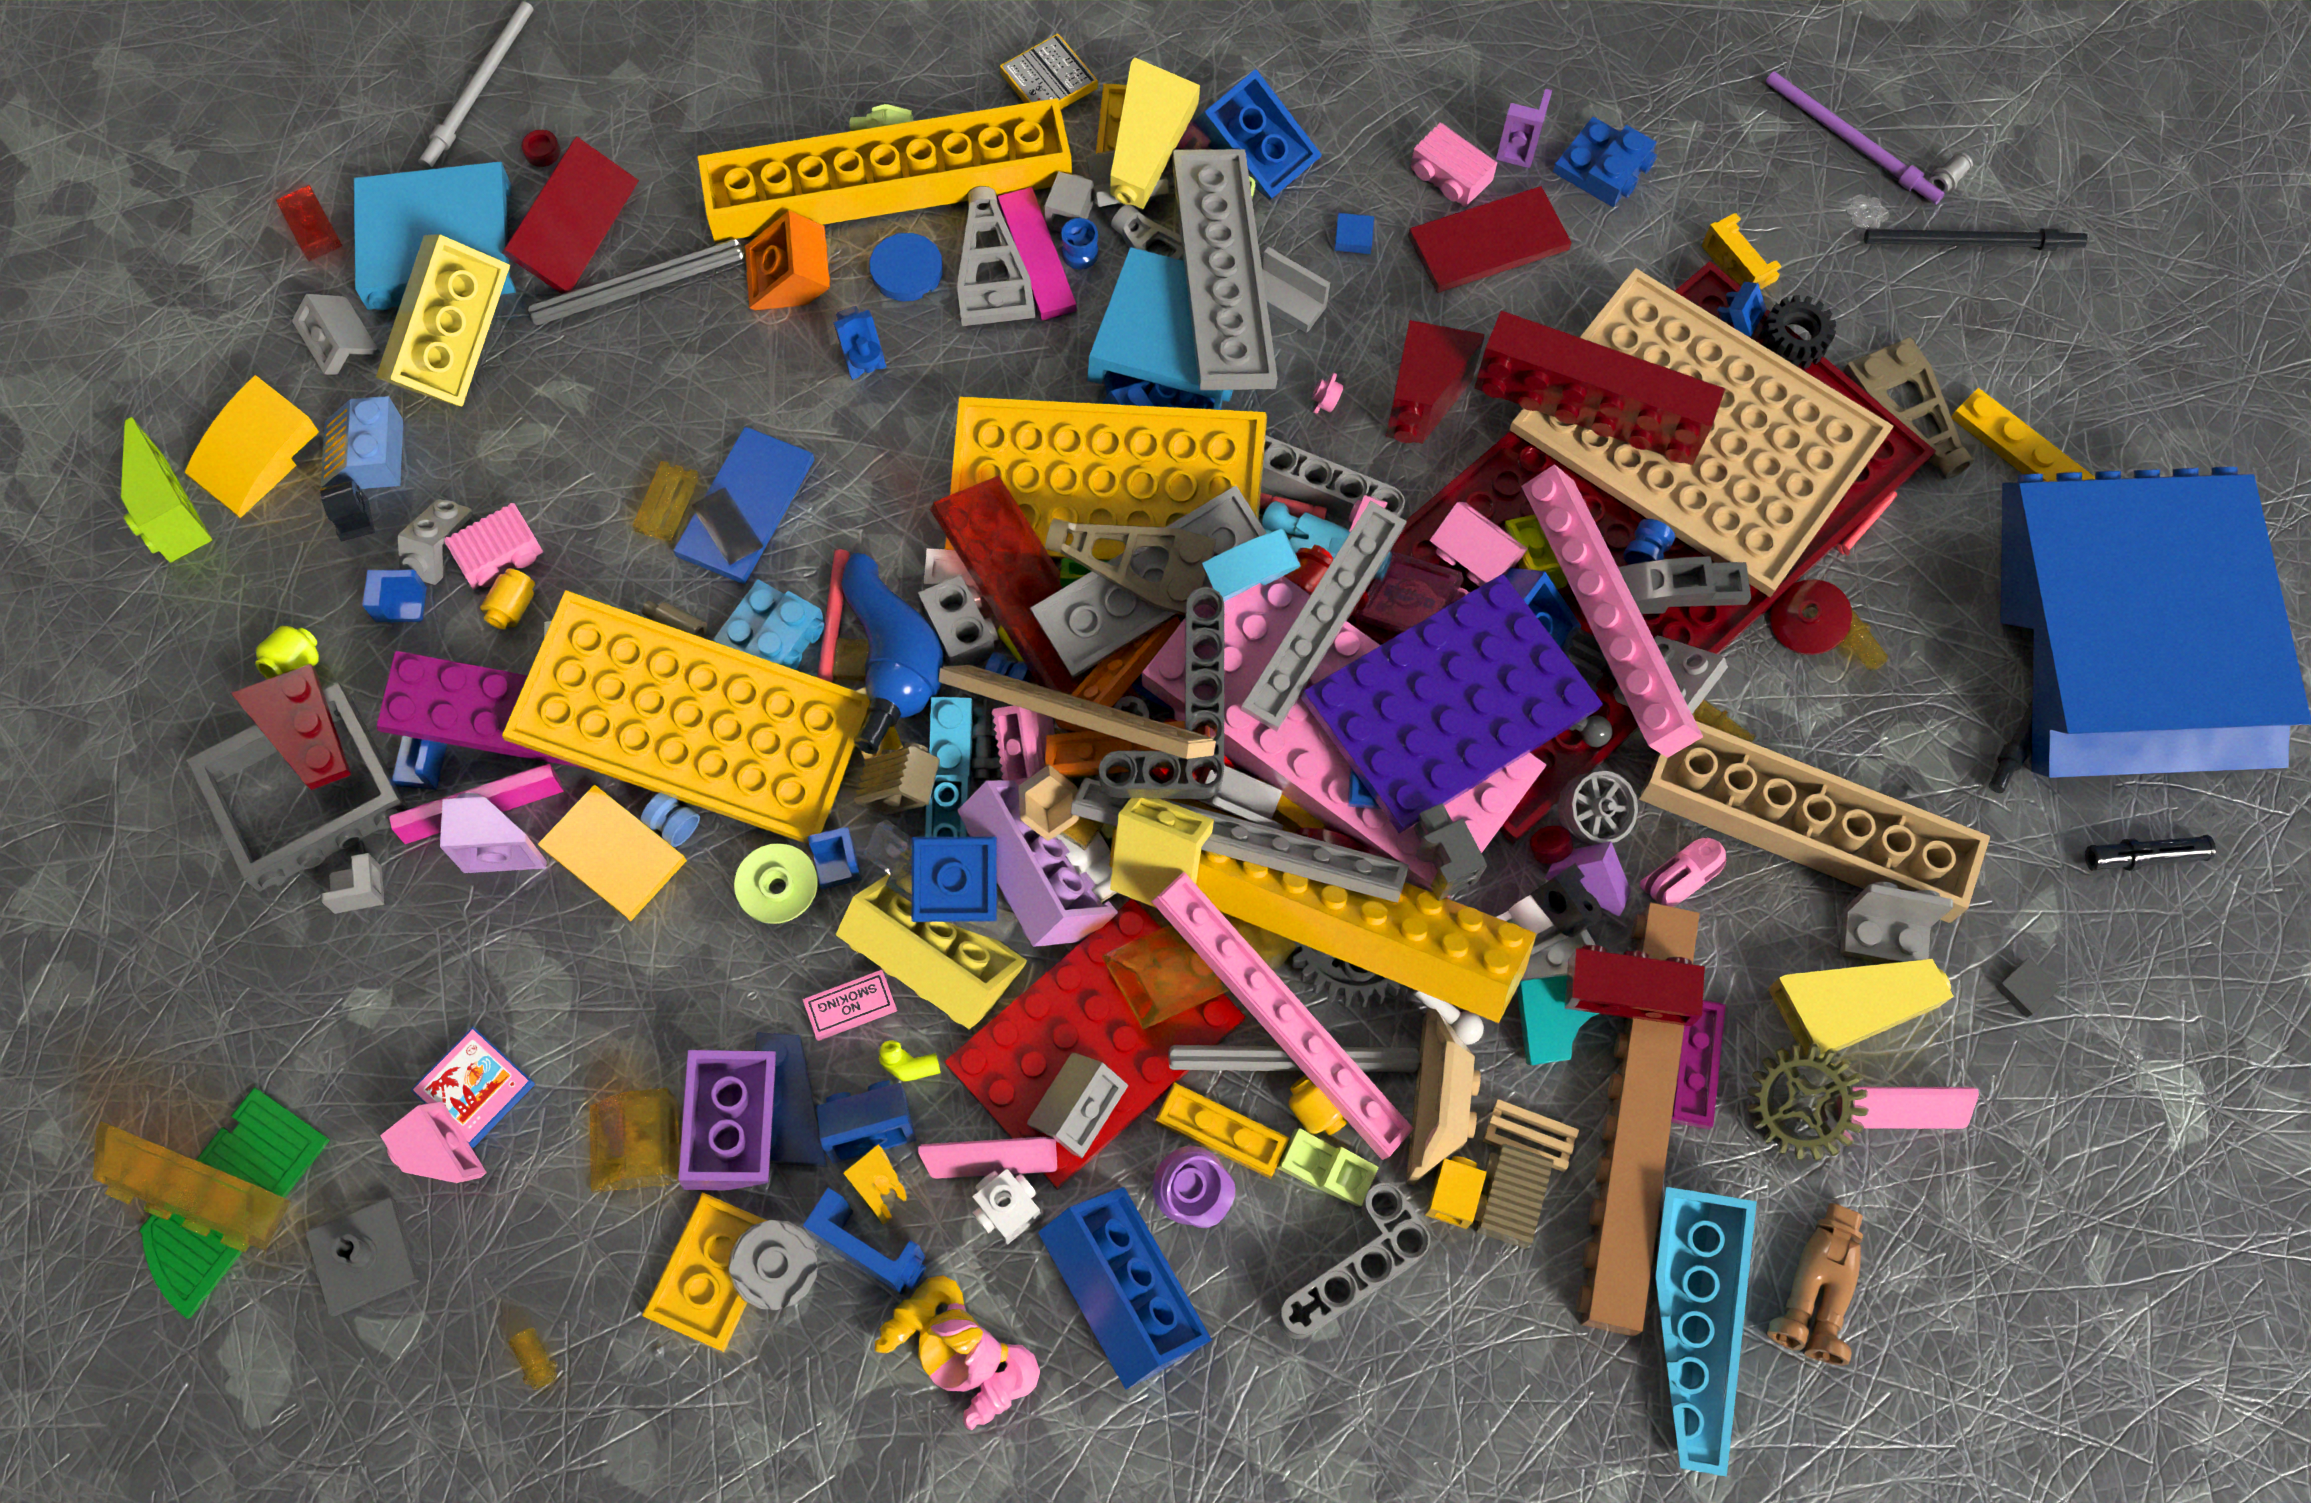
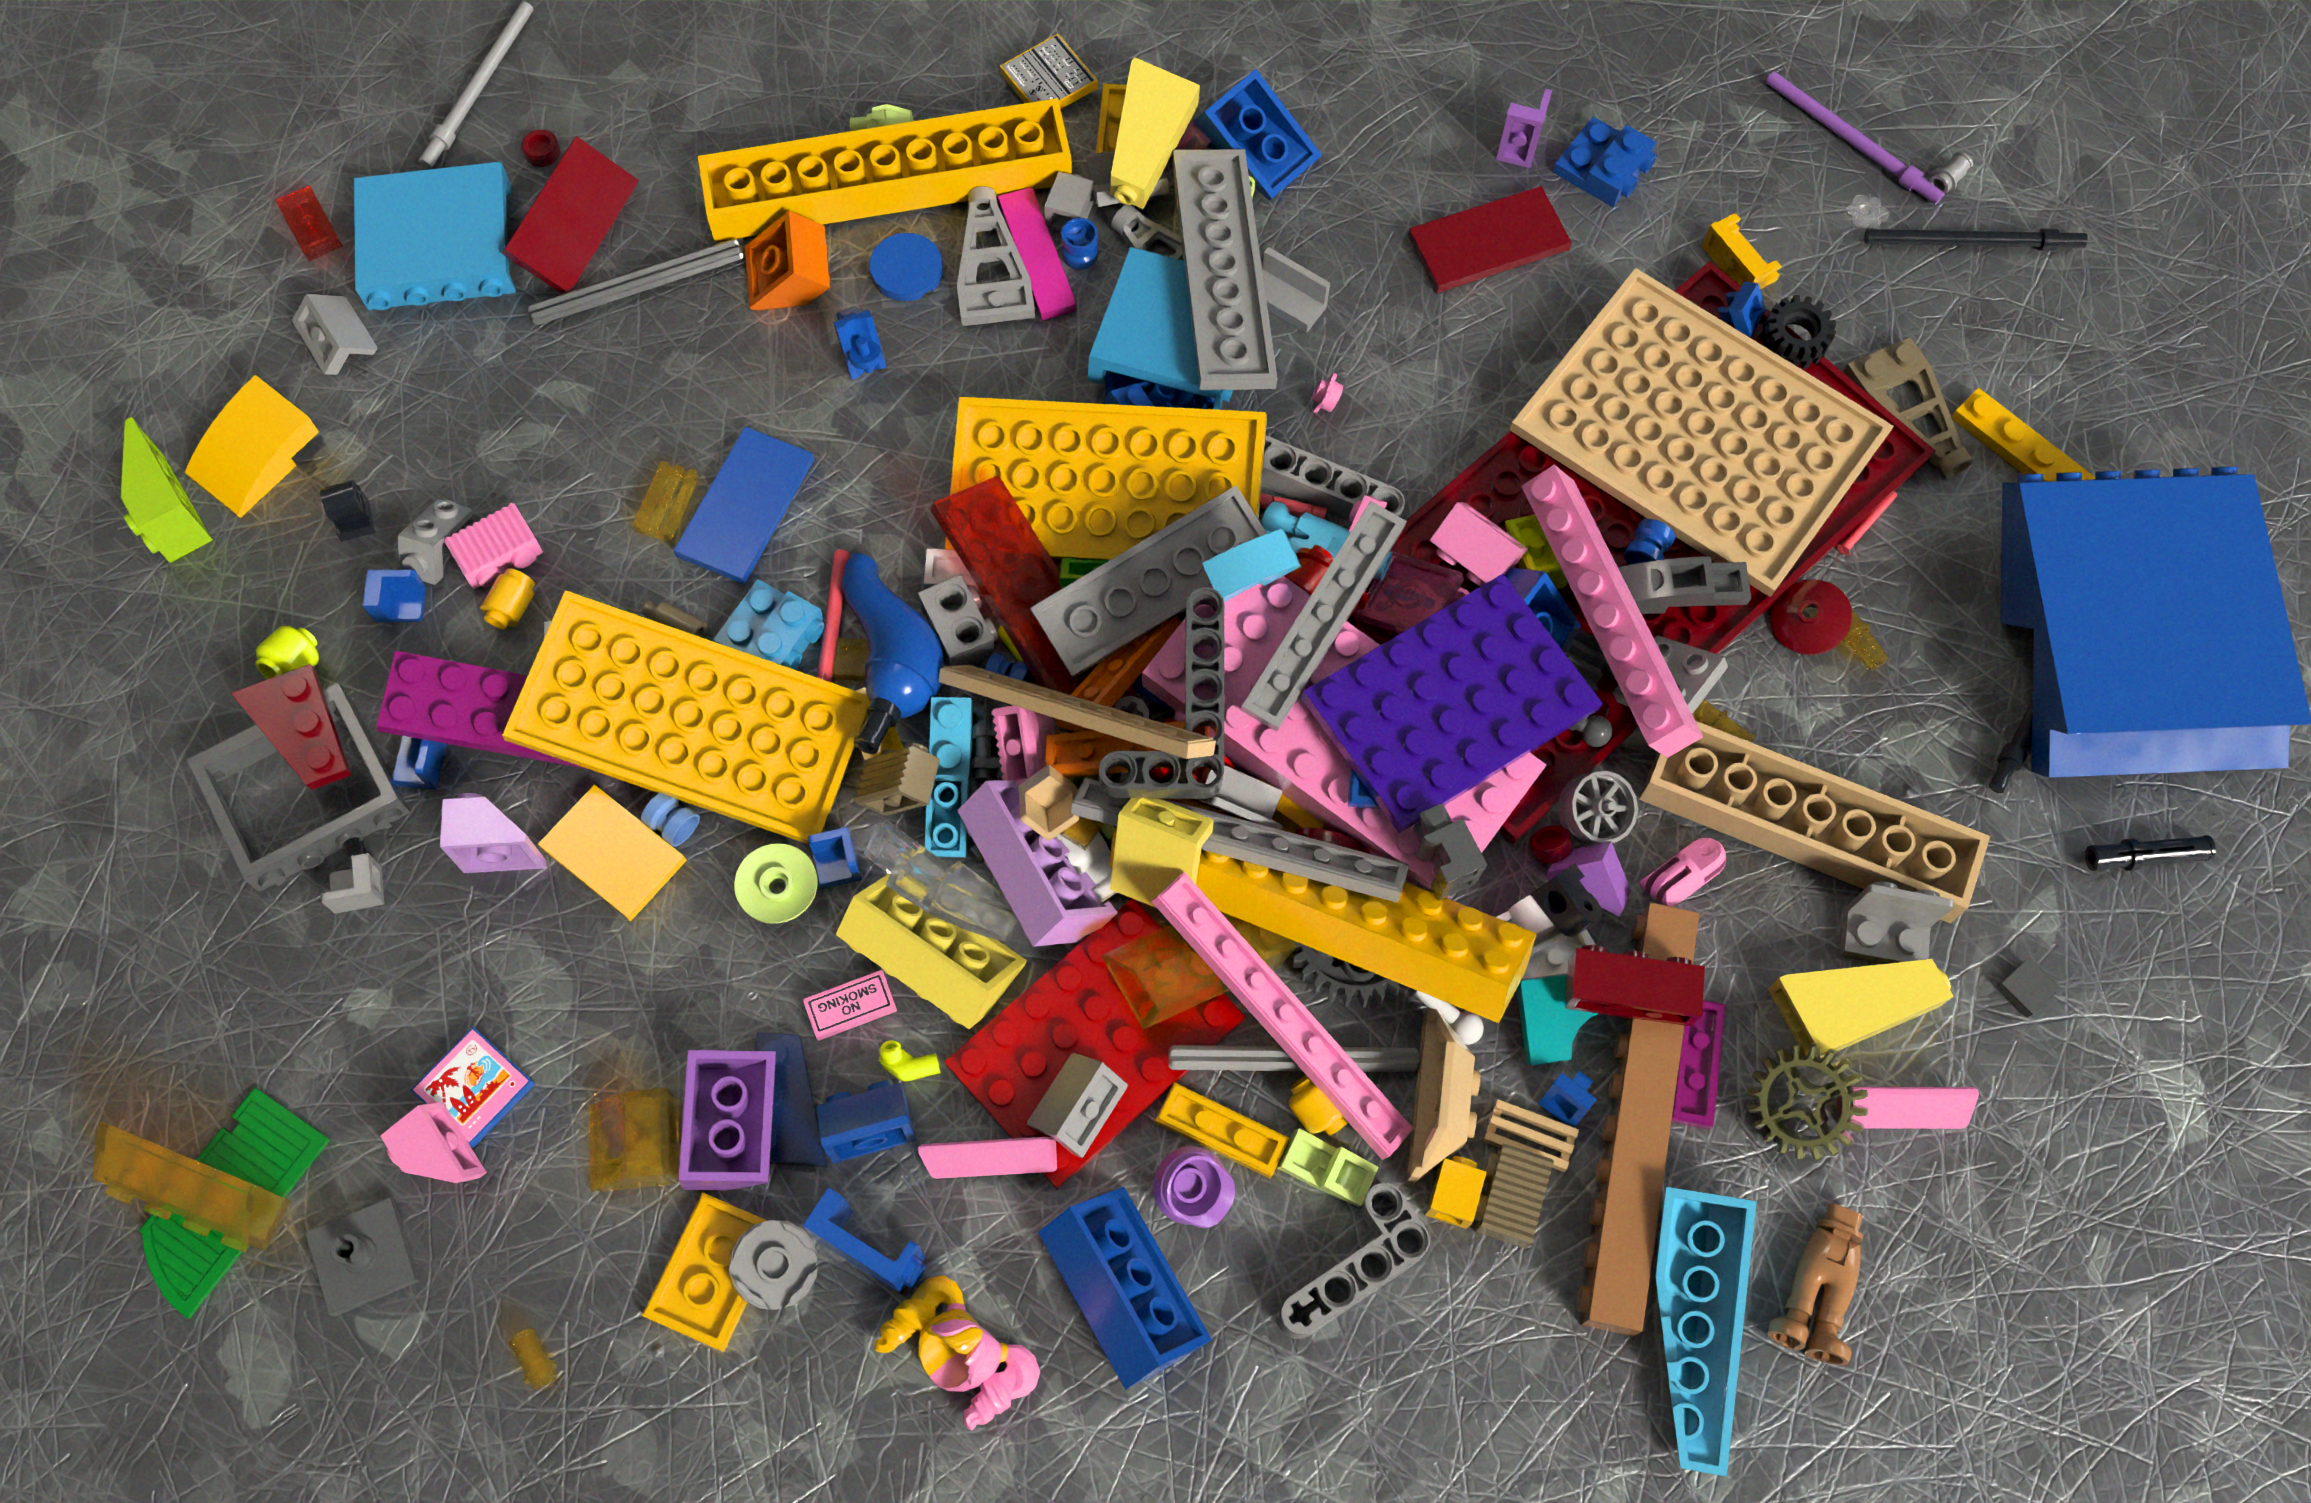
medium blue slope [321,396,403,489] -> none
light yellow slope [376,234,510,407] -> none
dark pink tile [389,764,564,844] -> none
clear smoke tile [691,487,763,566] -> none
yellow hinge [843,1144,907,1225] -> none
blue tile [911,837,997,922] -> none
white brick [972,1169,1041,1245] -> none
dark tan plate [1045,518,1216,617] -> none
blue tile [1334,213,1374,254] -> none
dark red slope [1386,320,1485,444] -> none
bright pink brick [1411,122,1497,207] -> none
dark red brick [1474,310,1726,466] -> none
none -> blue tile [1538,1070,1597,1128]

